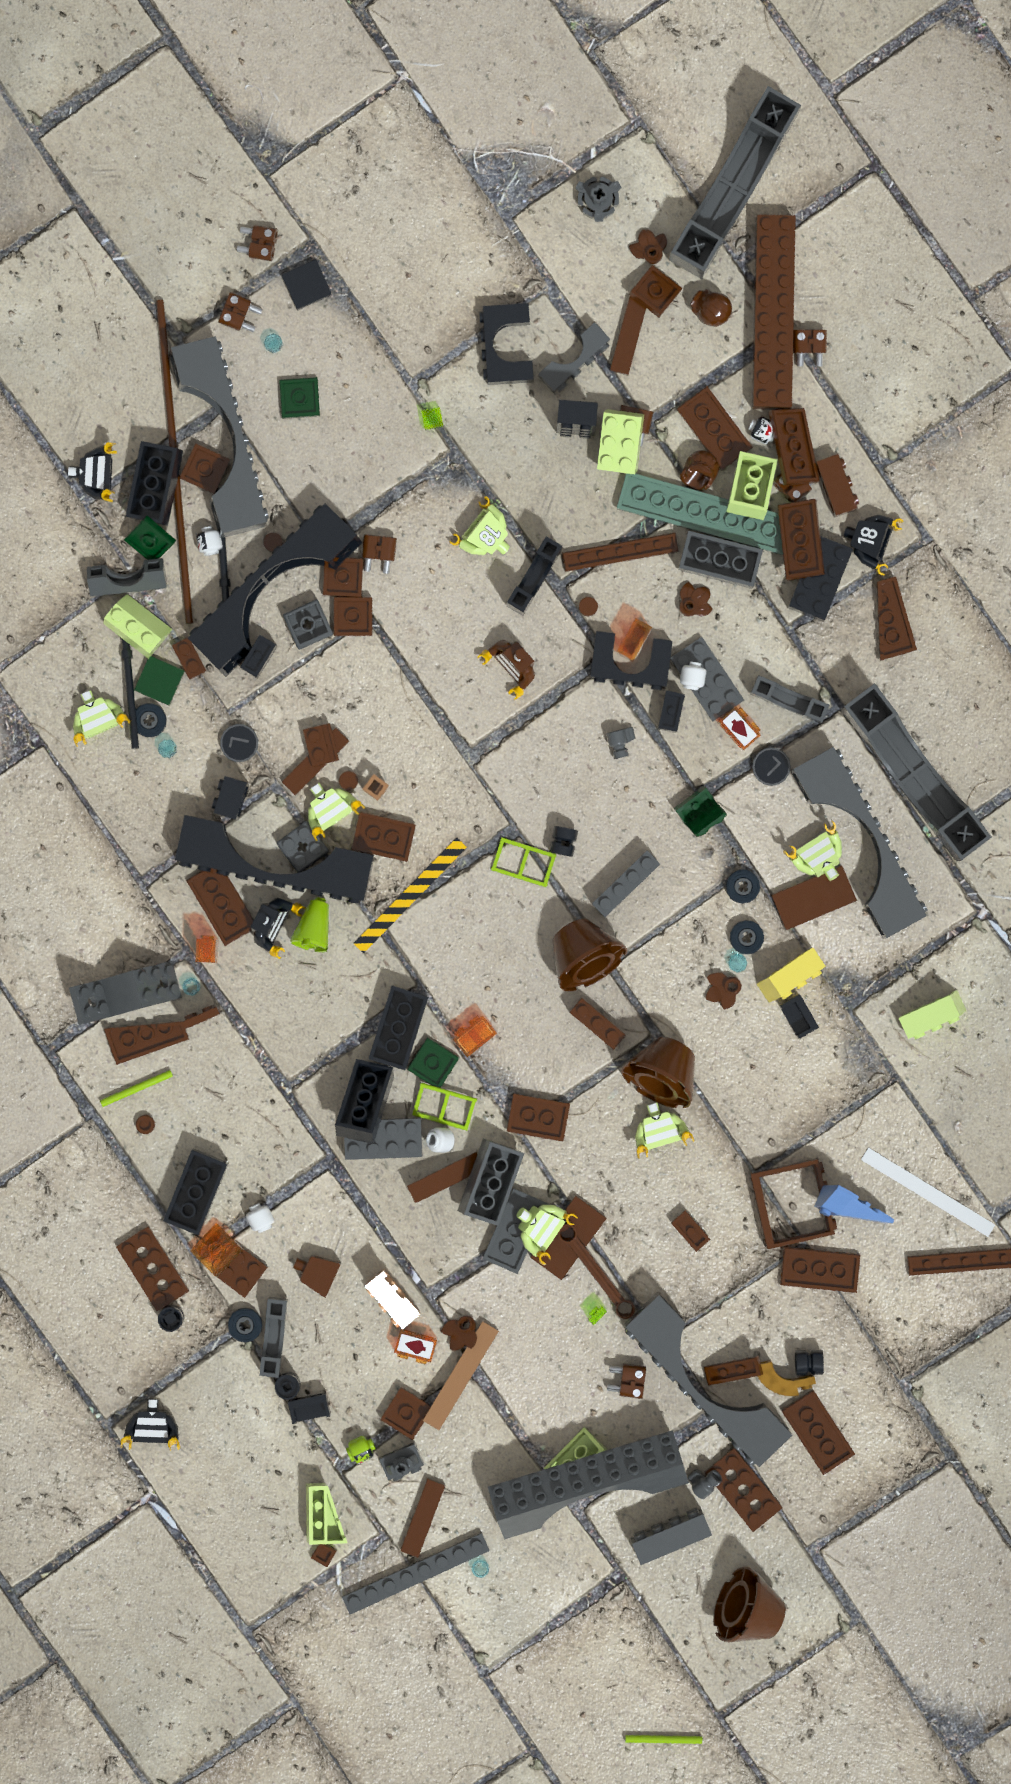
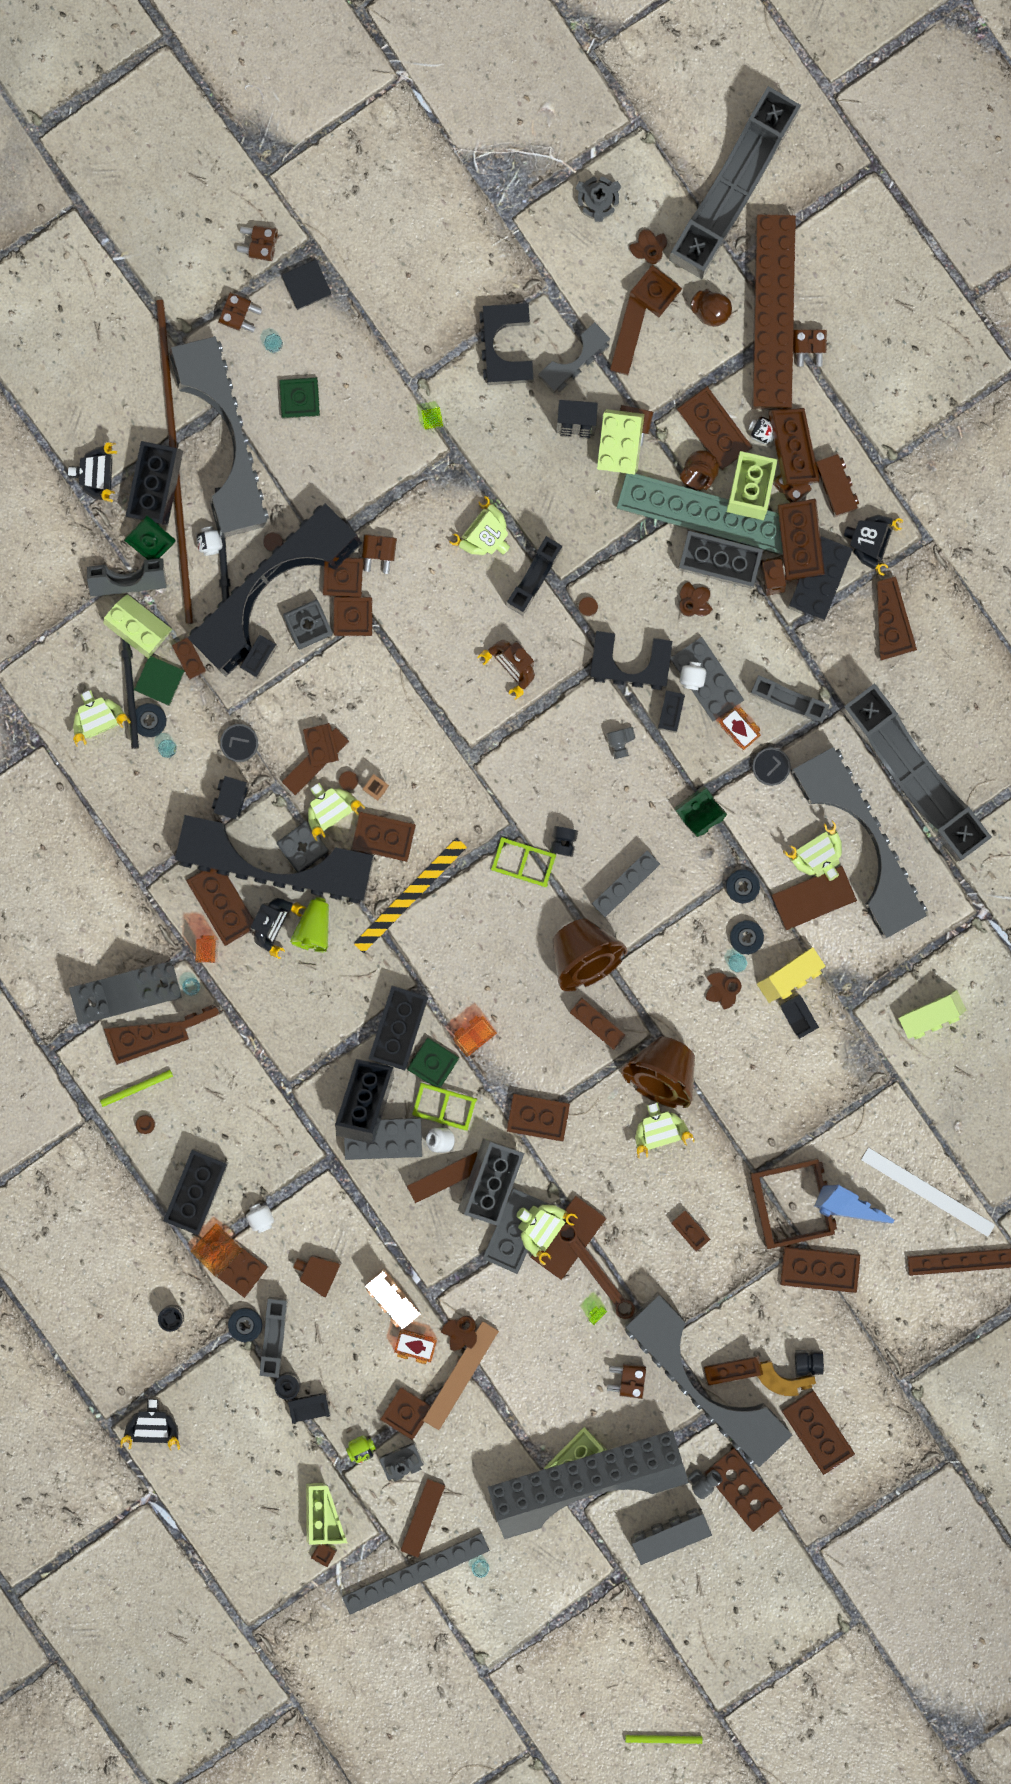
reddish brown plate [116,1226,190,1311] -> none
reddish brown plate [180,443,231,494] -> none
reddish brown tile [562,533,679,572] -> none
clear orange brick [616,618,652,662] -> none
reddish brown cone [713,1566,786,1643] -> none
none -> reddish brown torso [760,557,786,596]

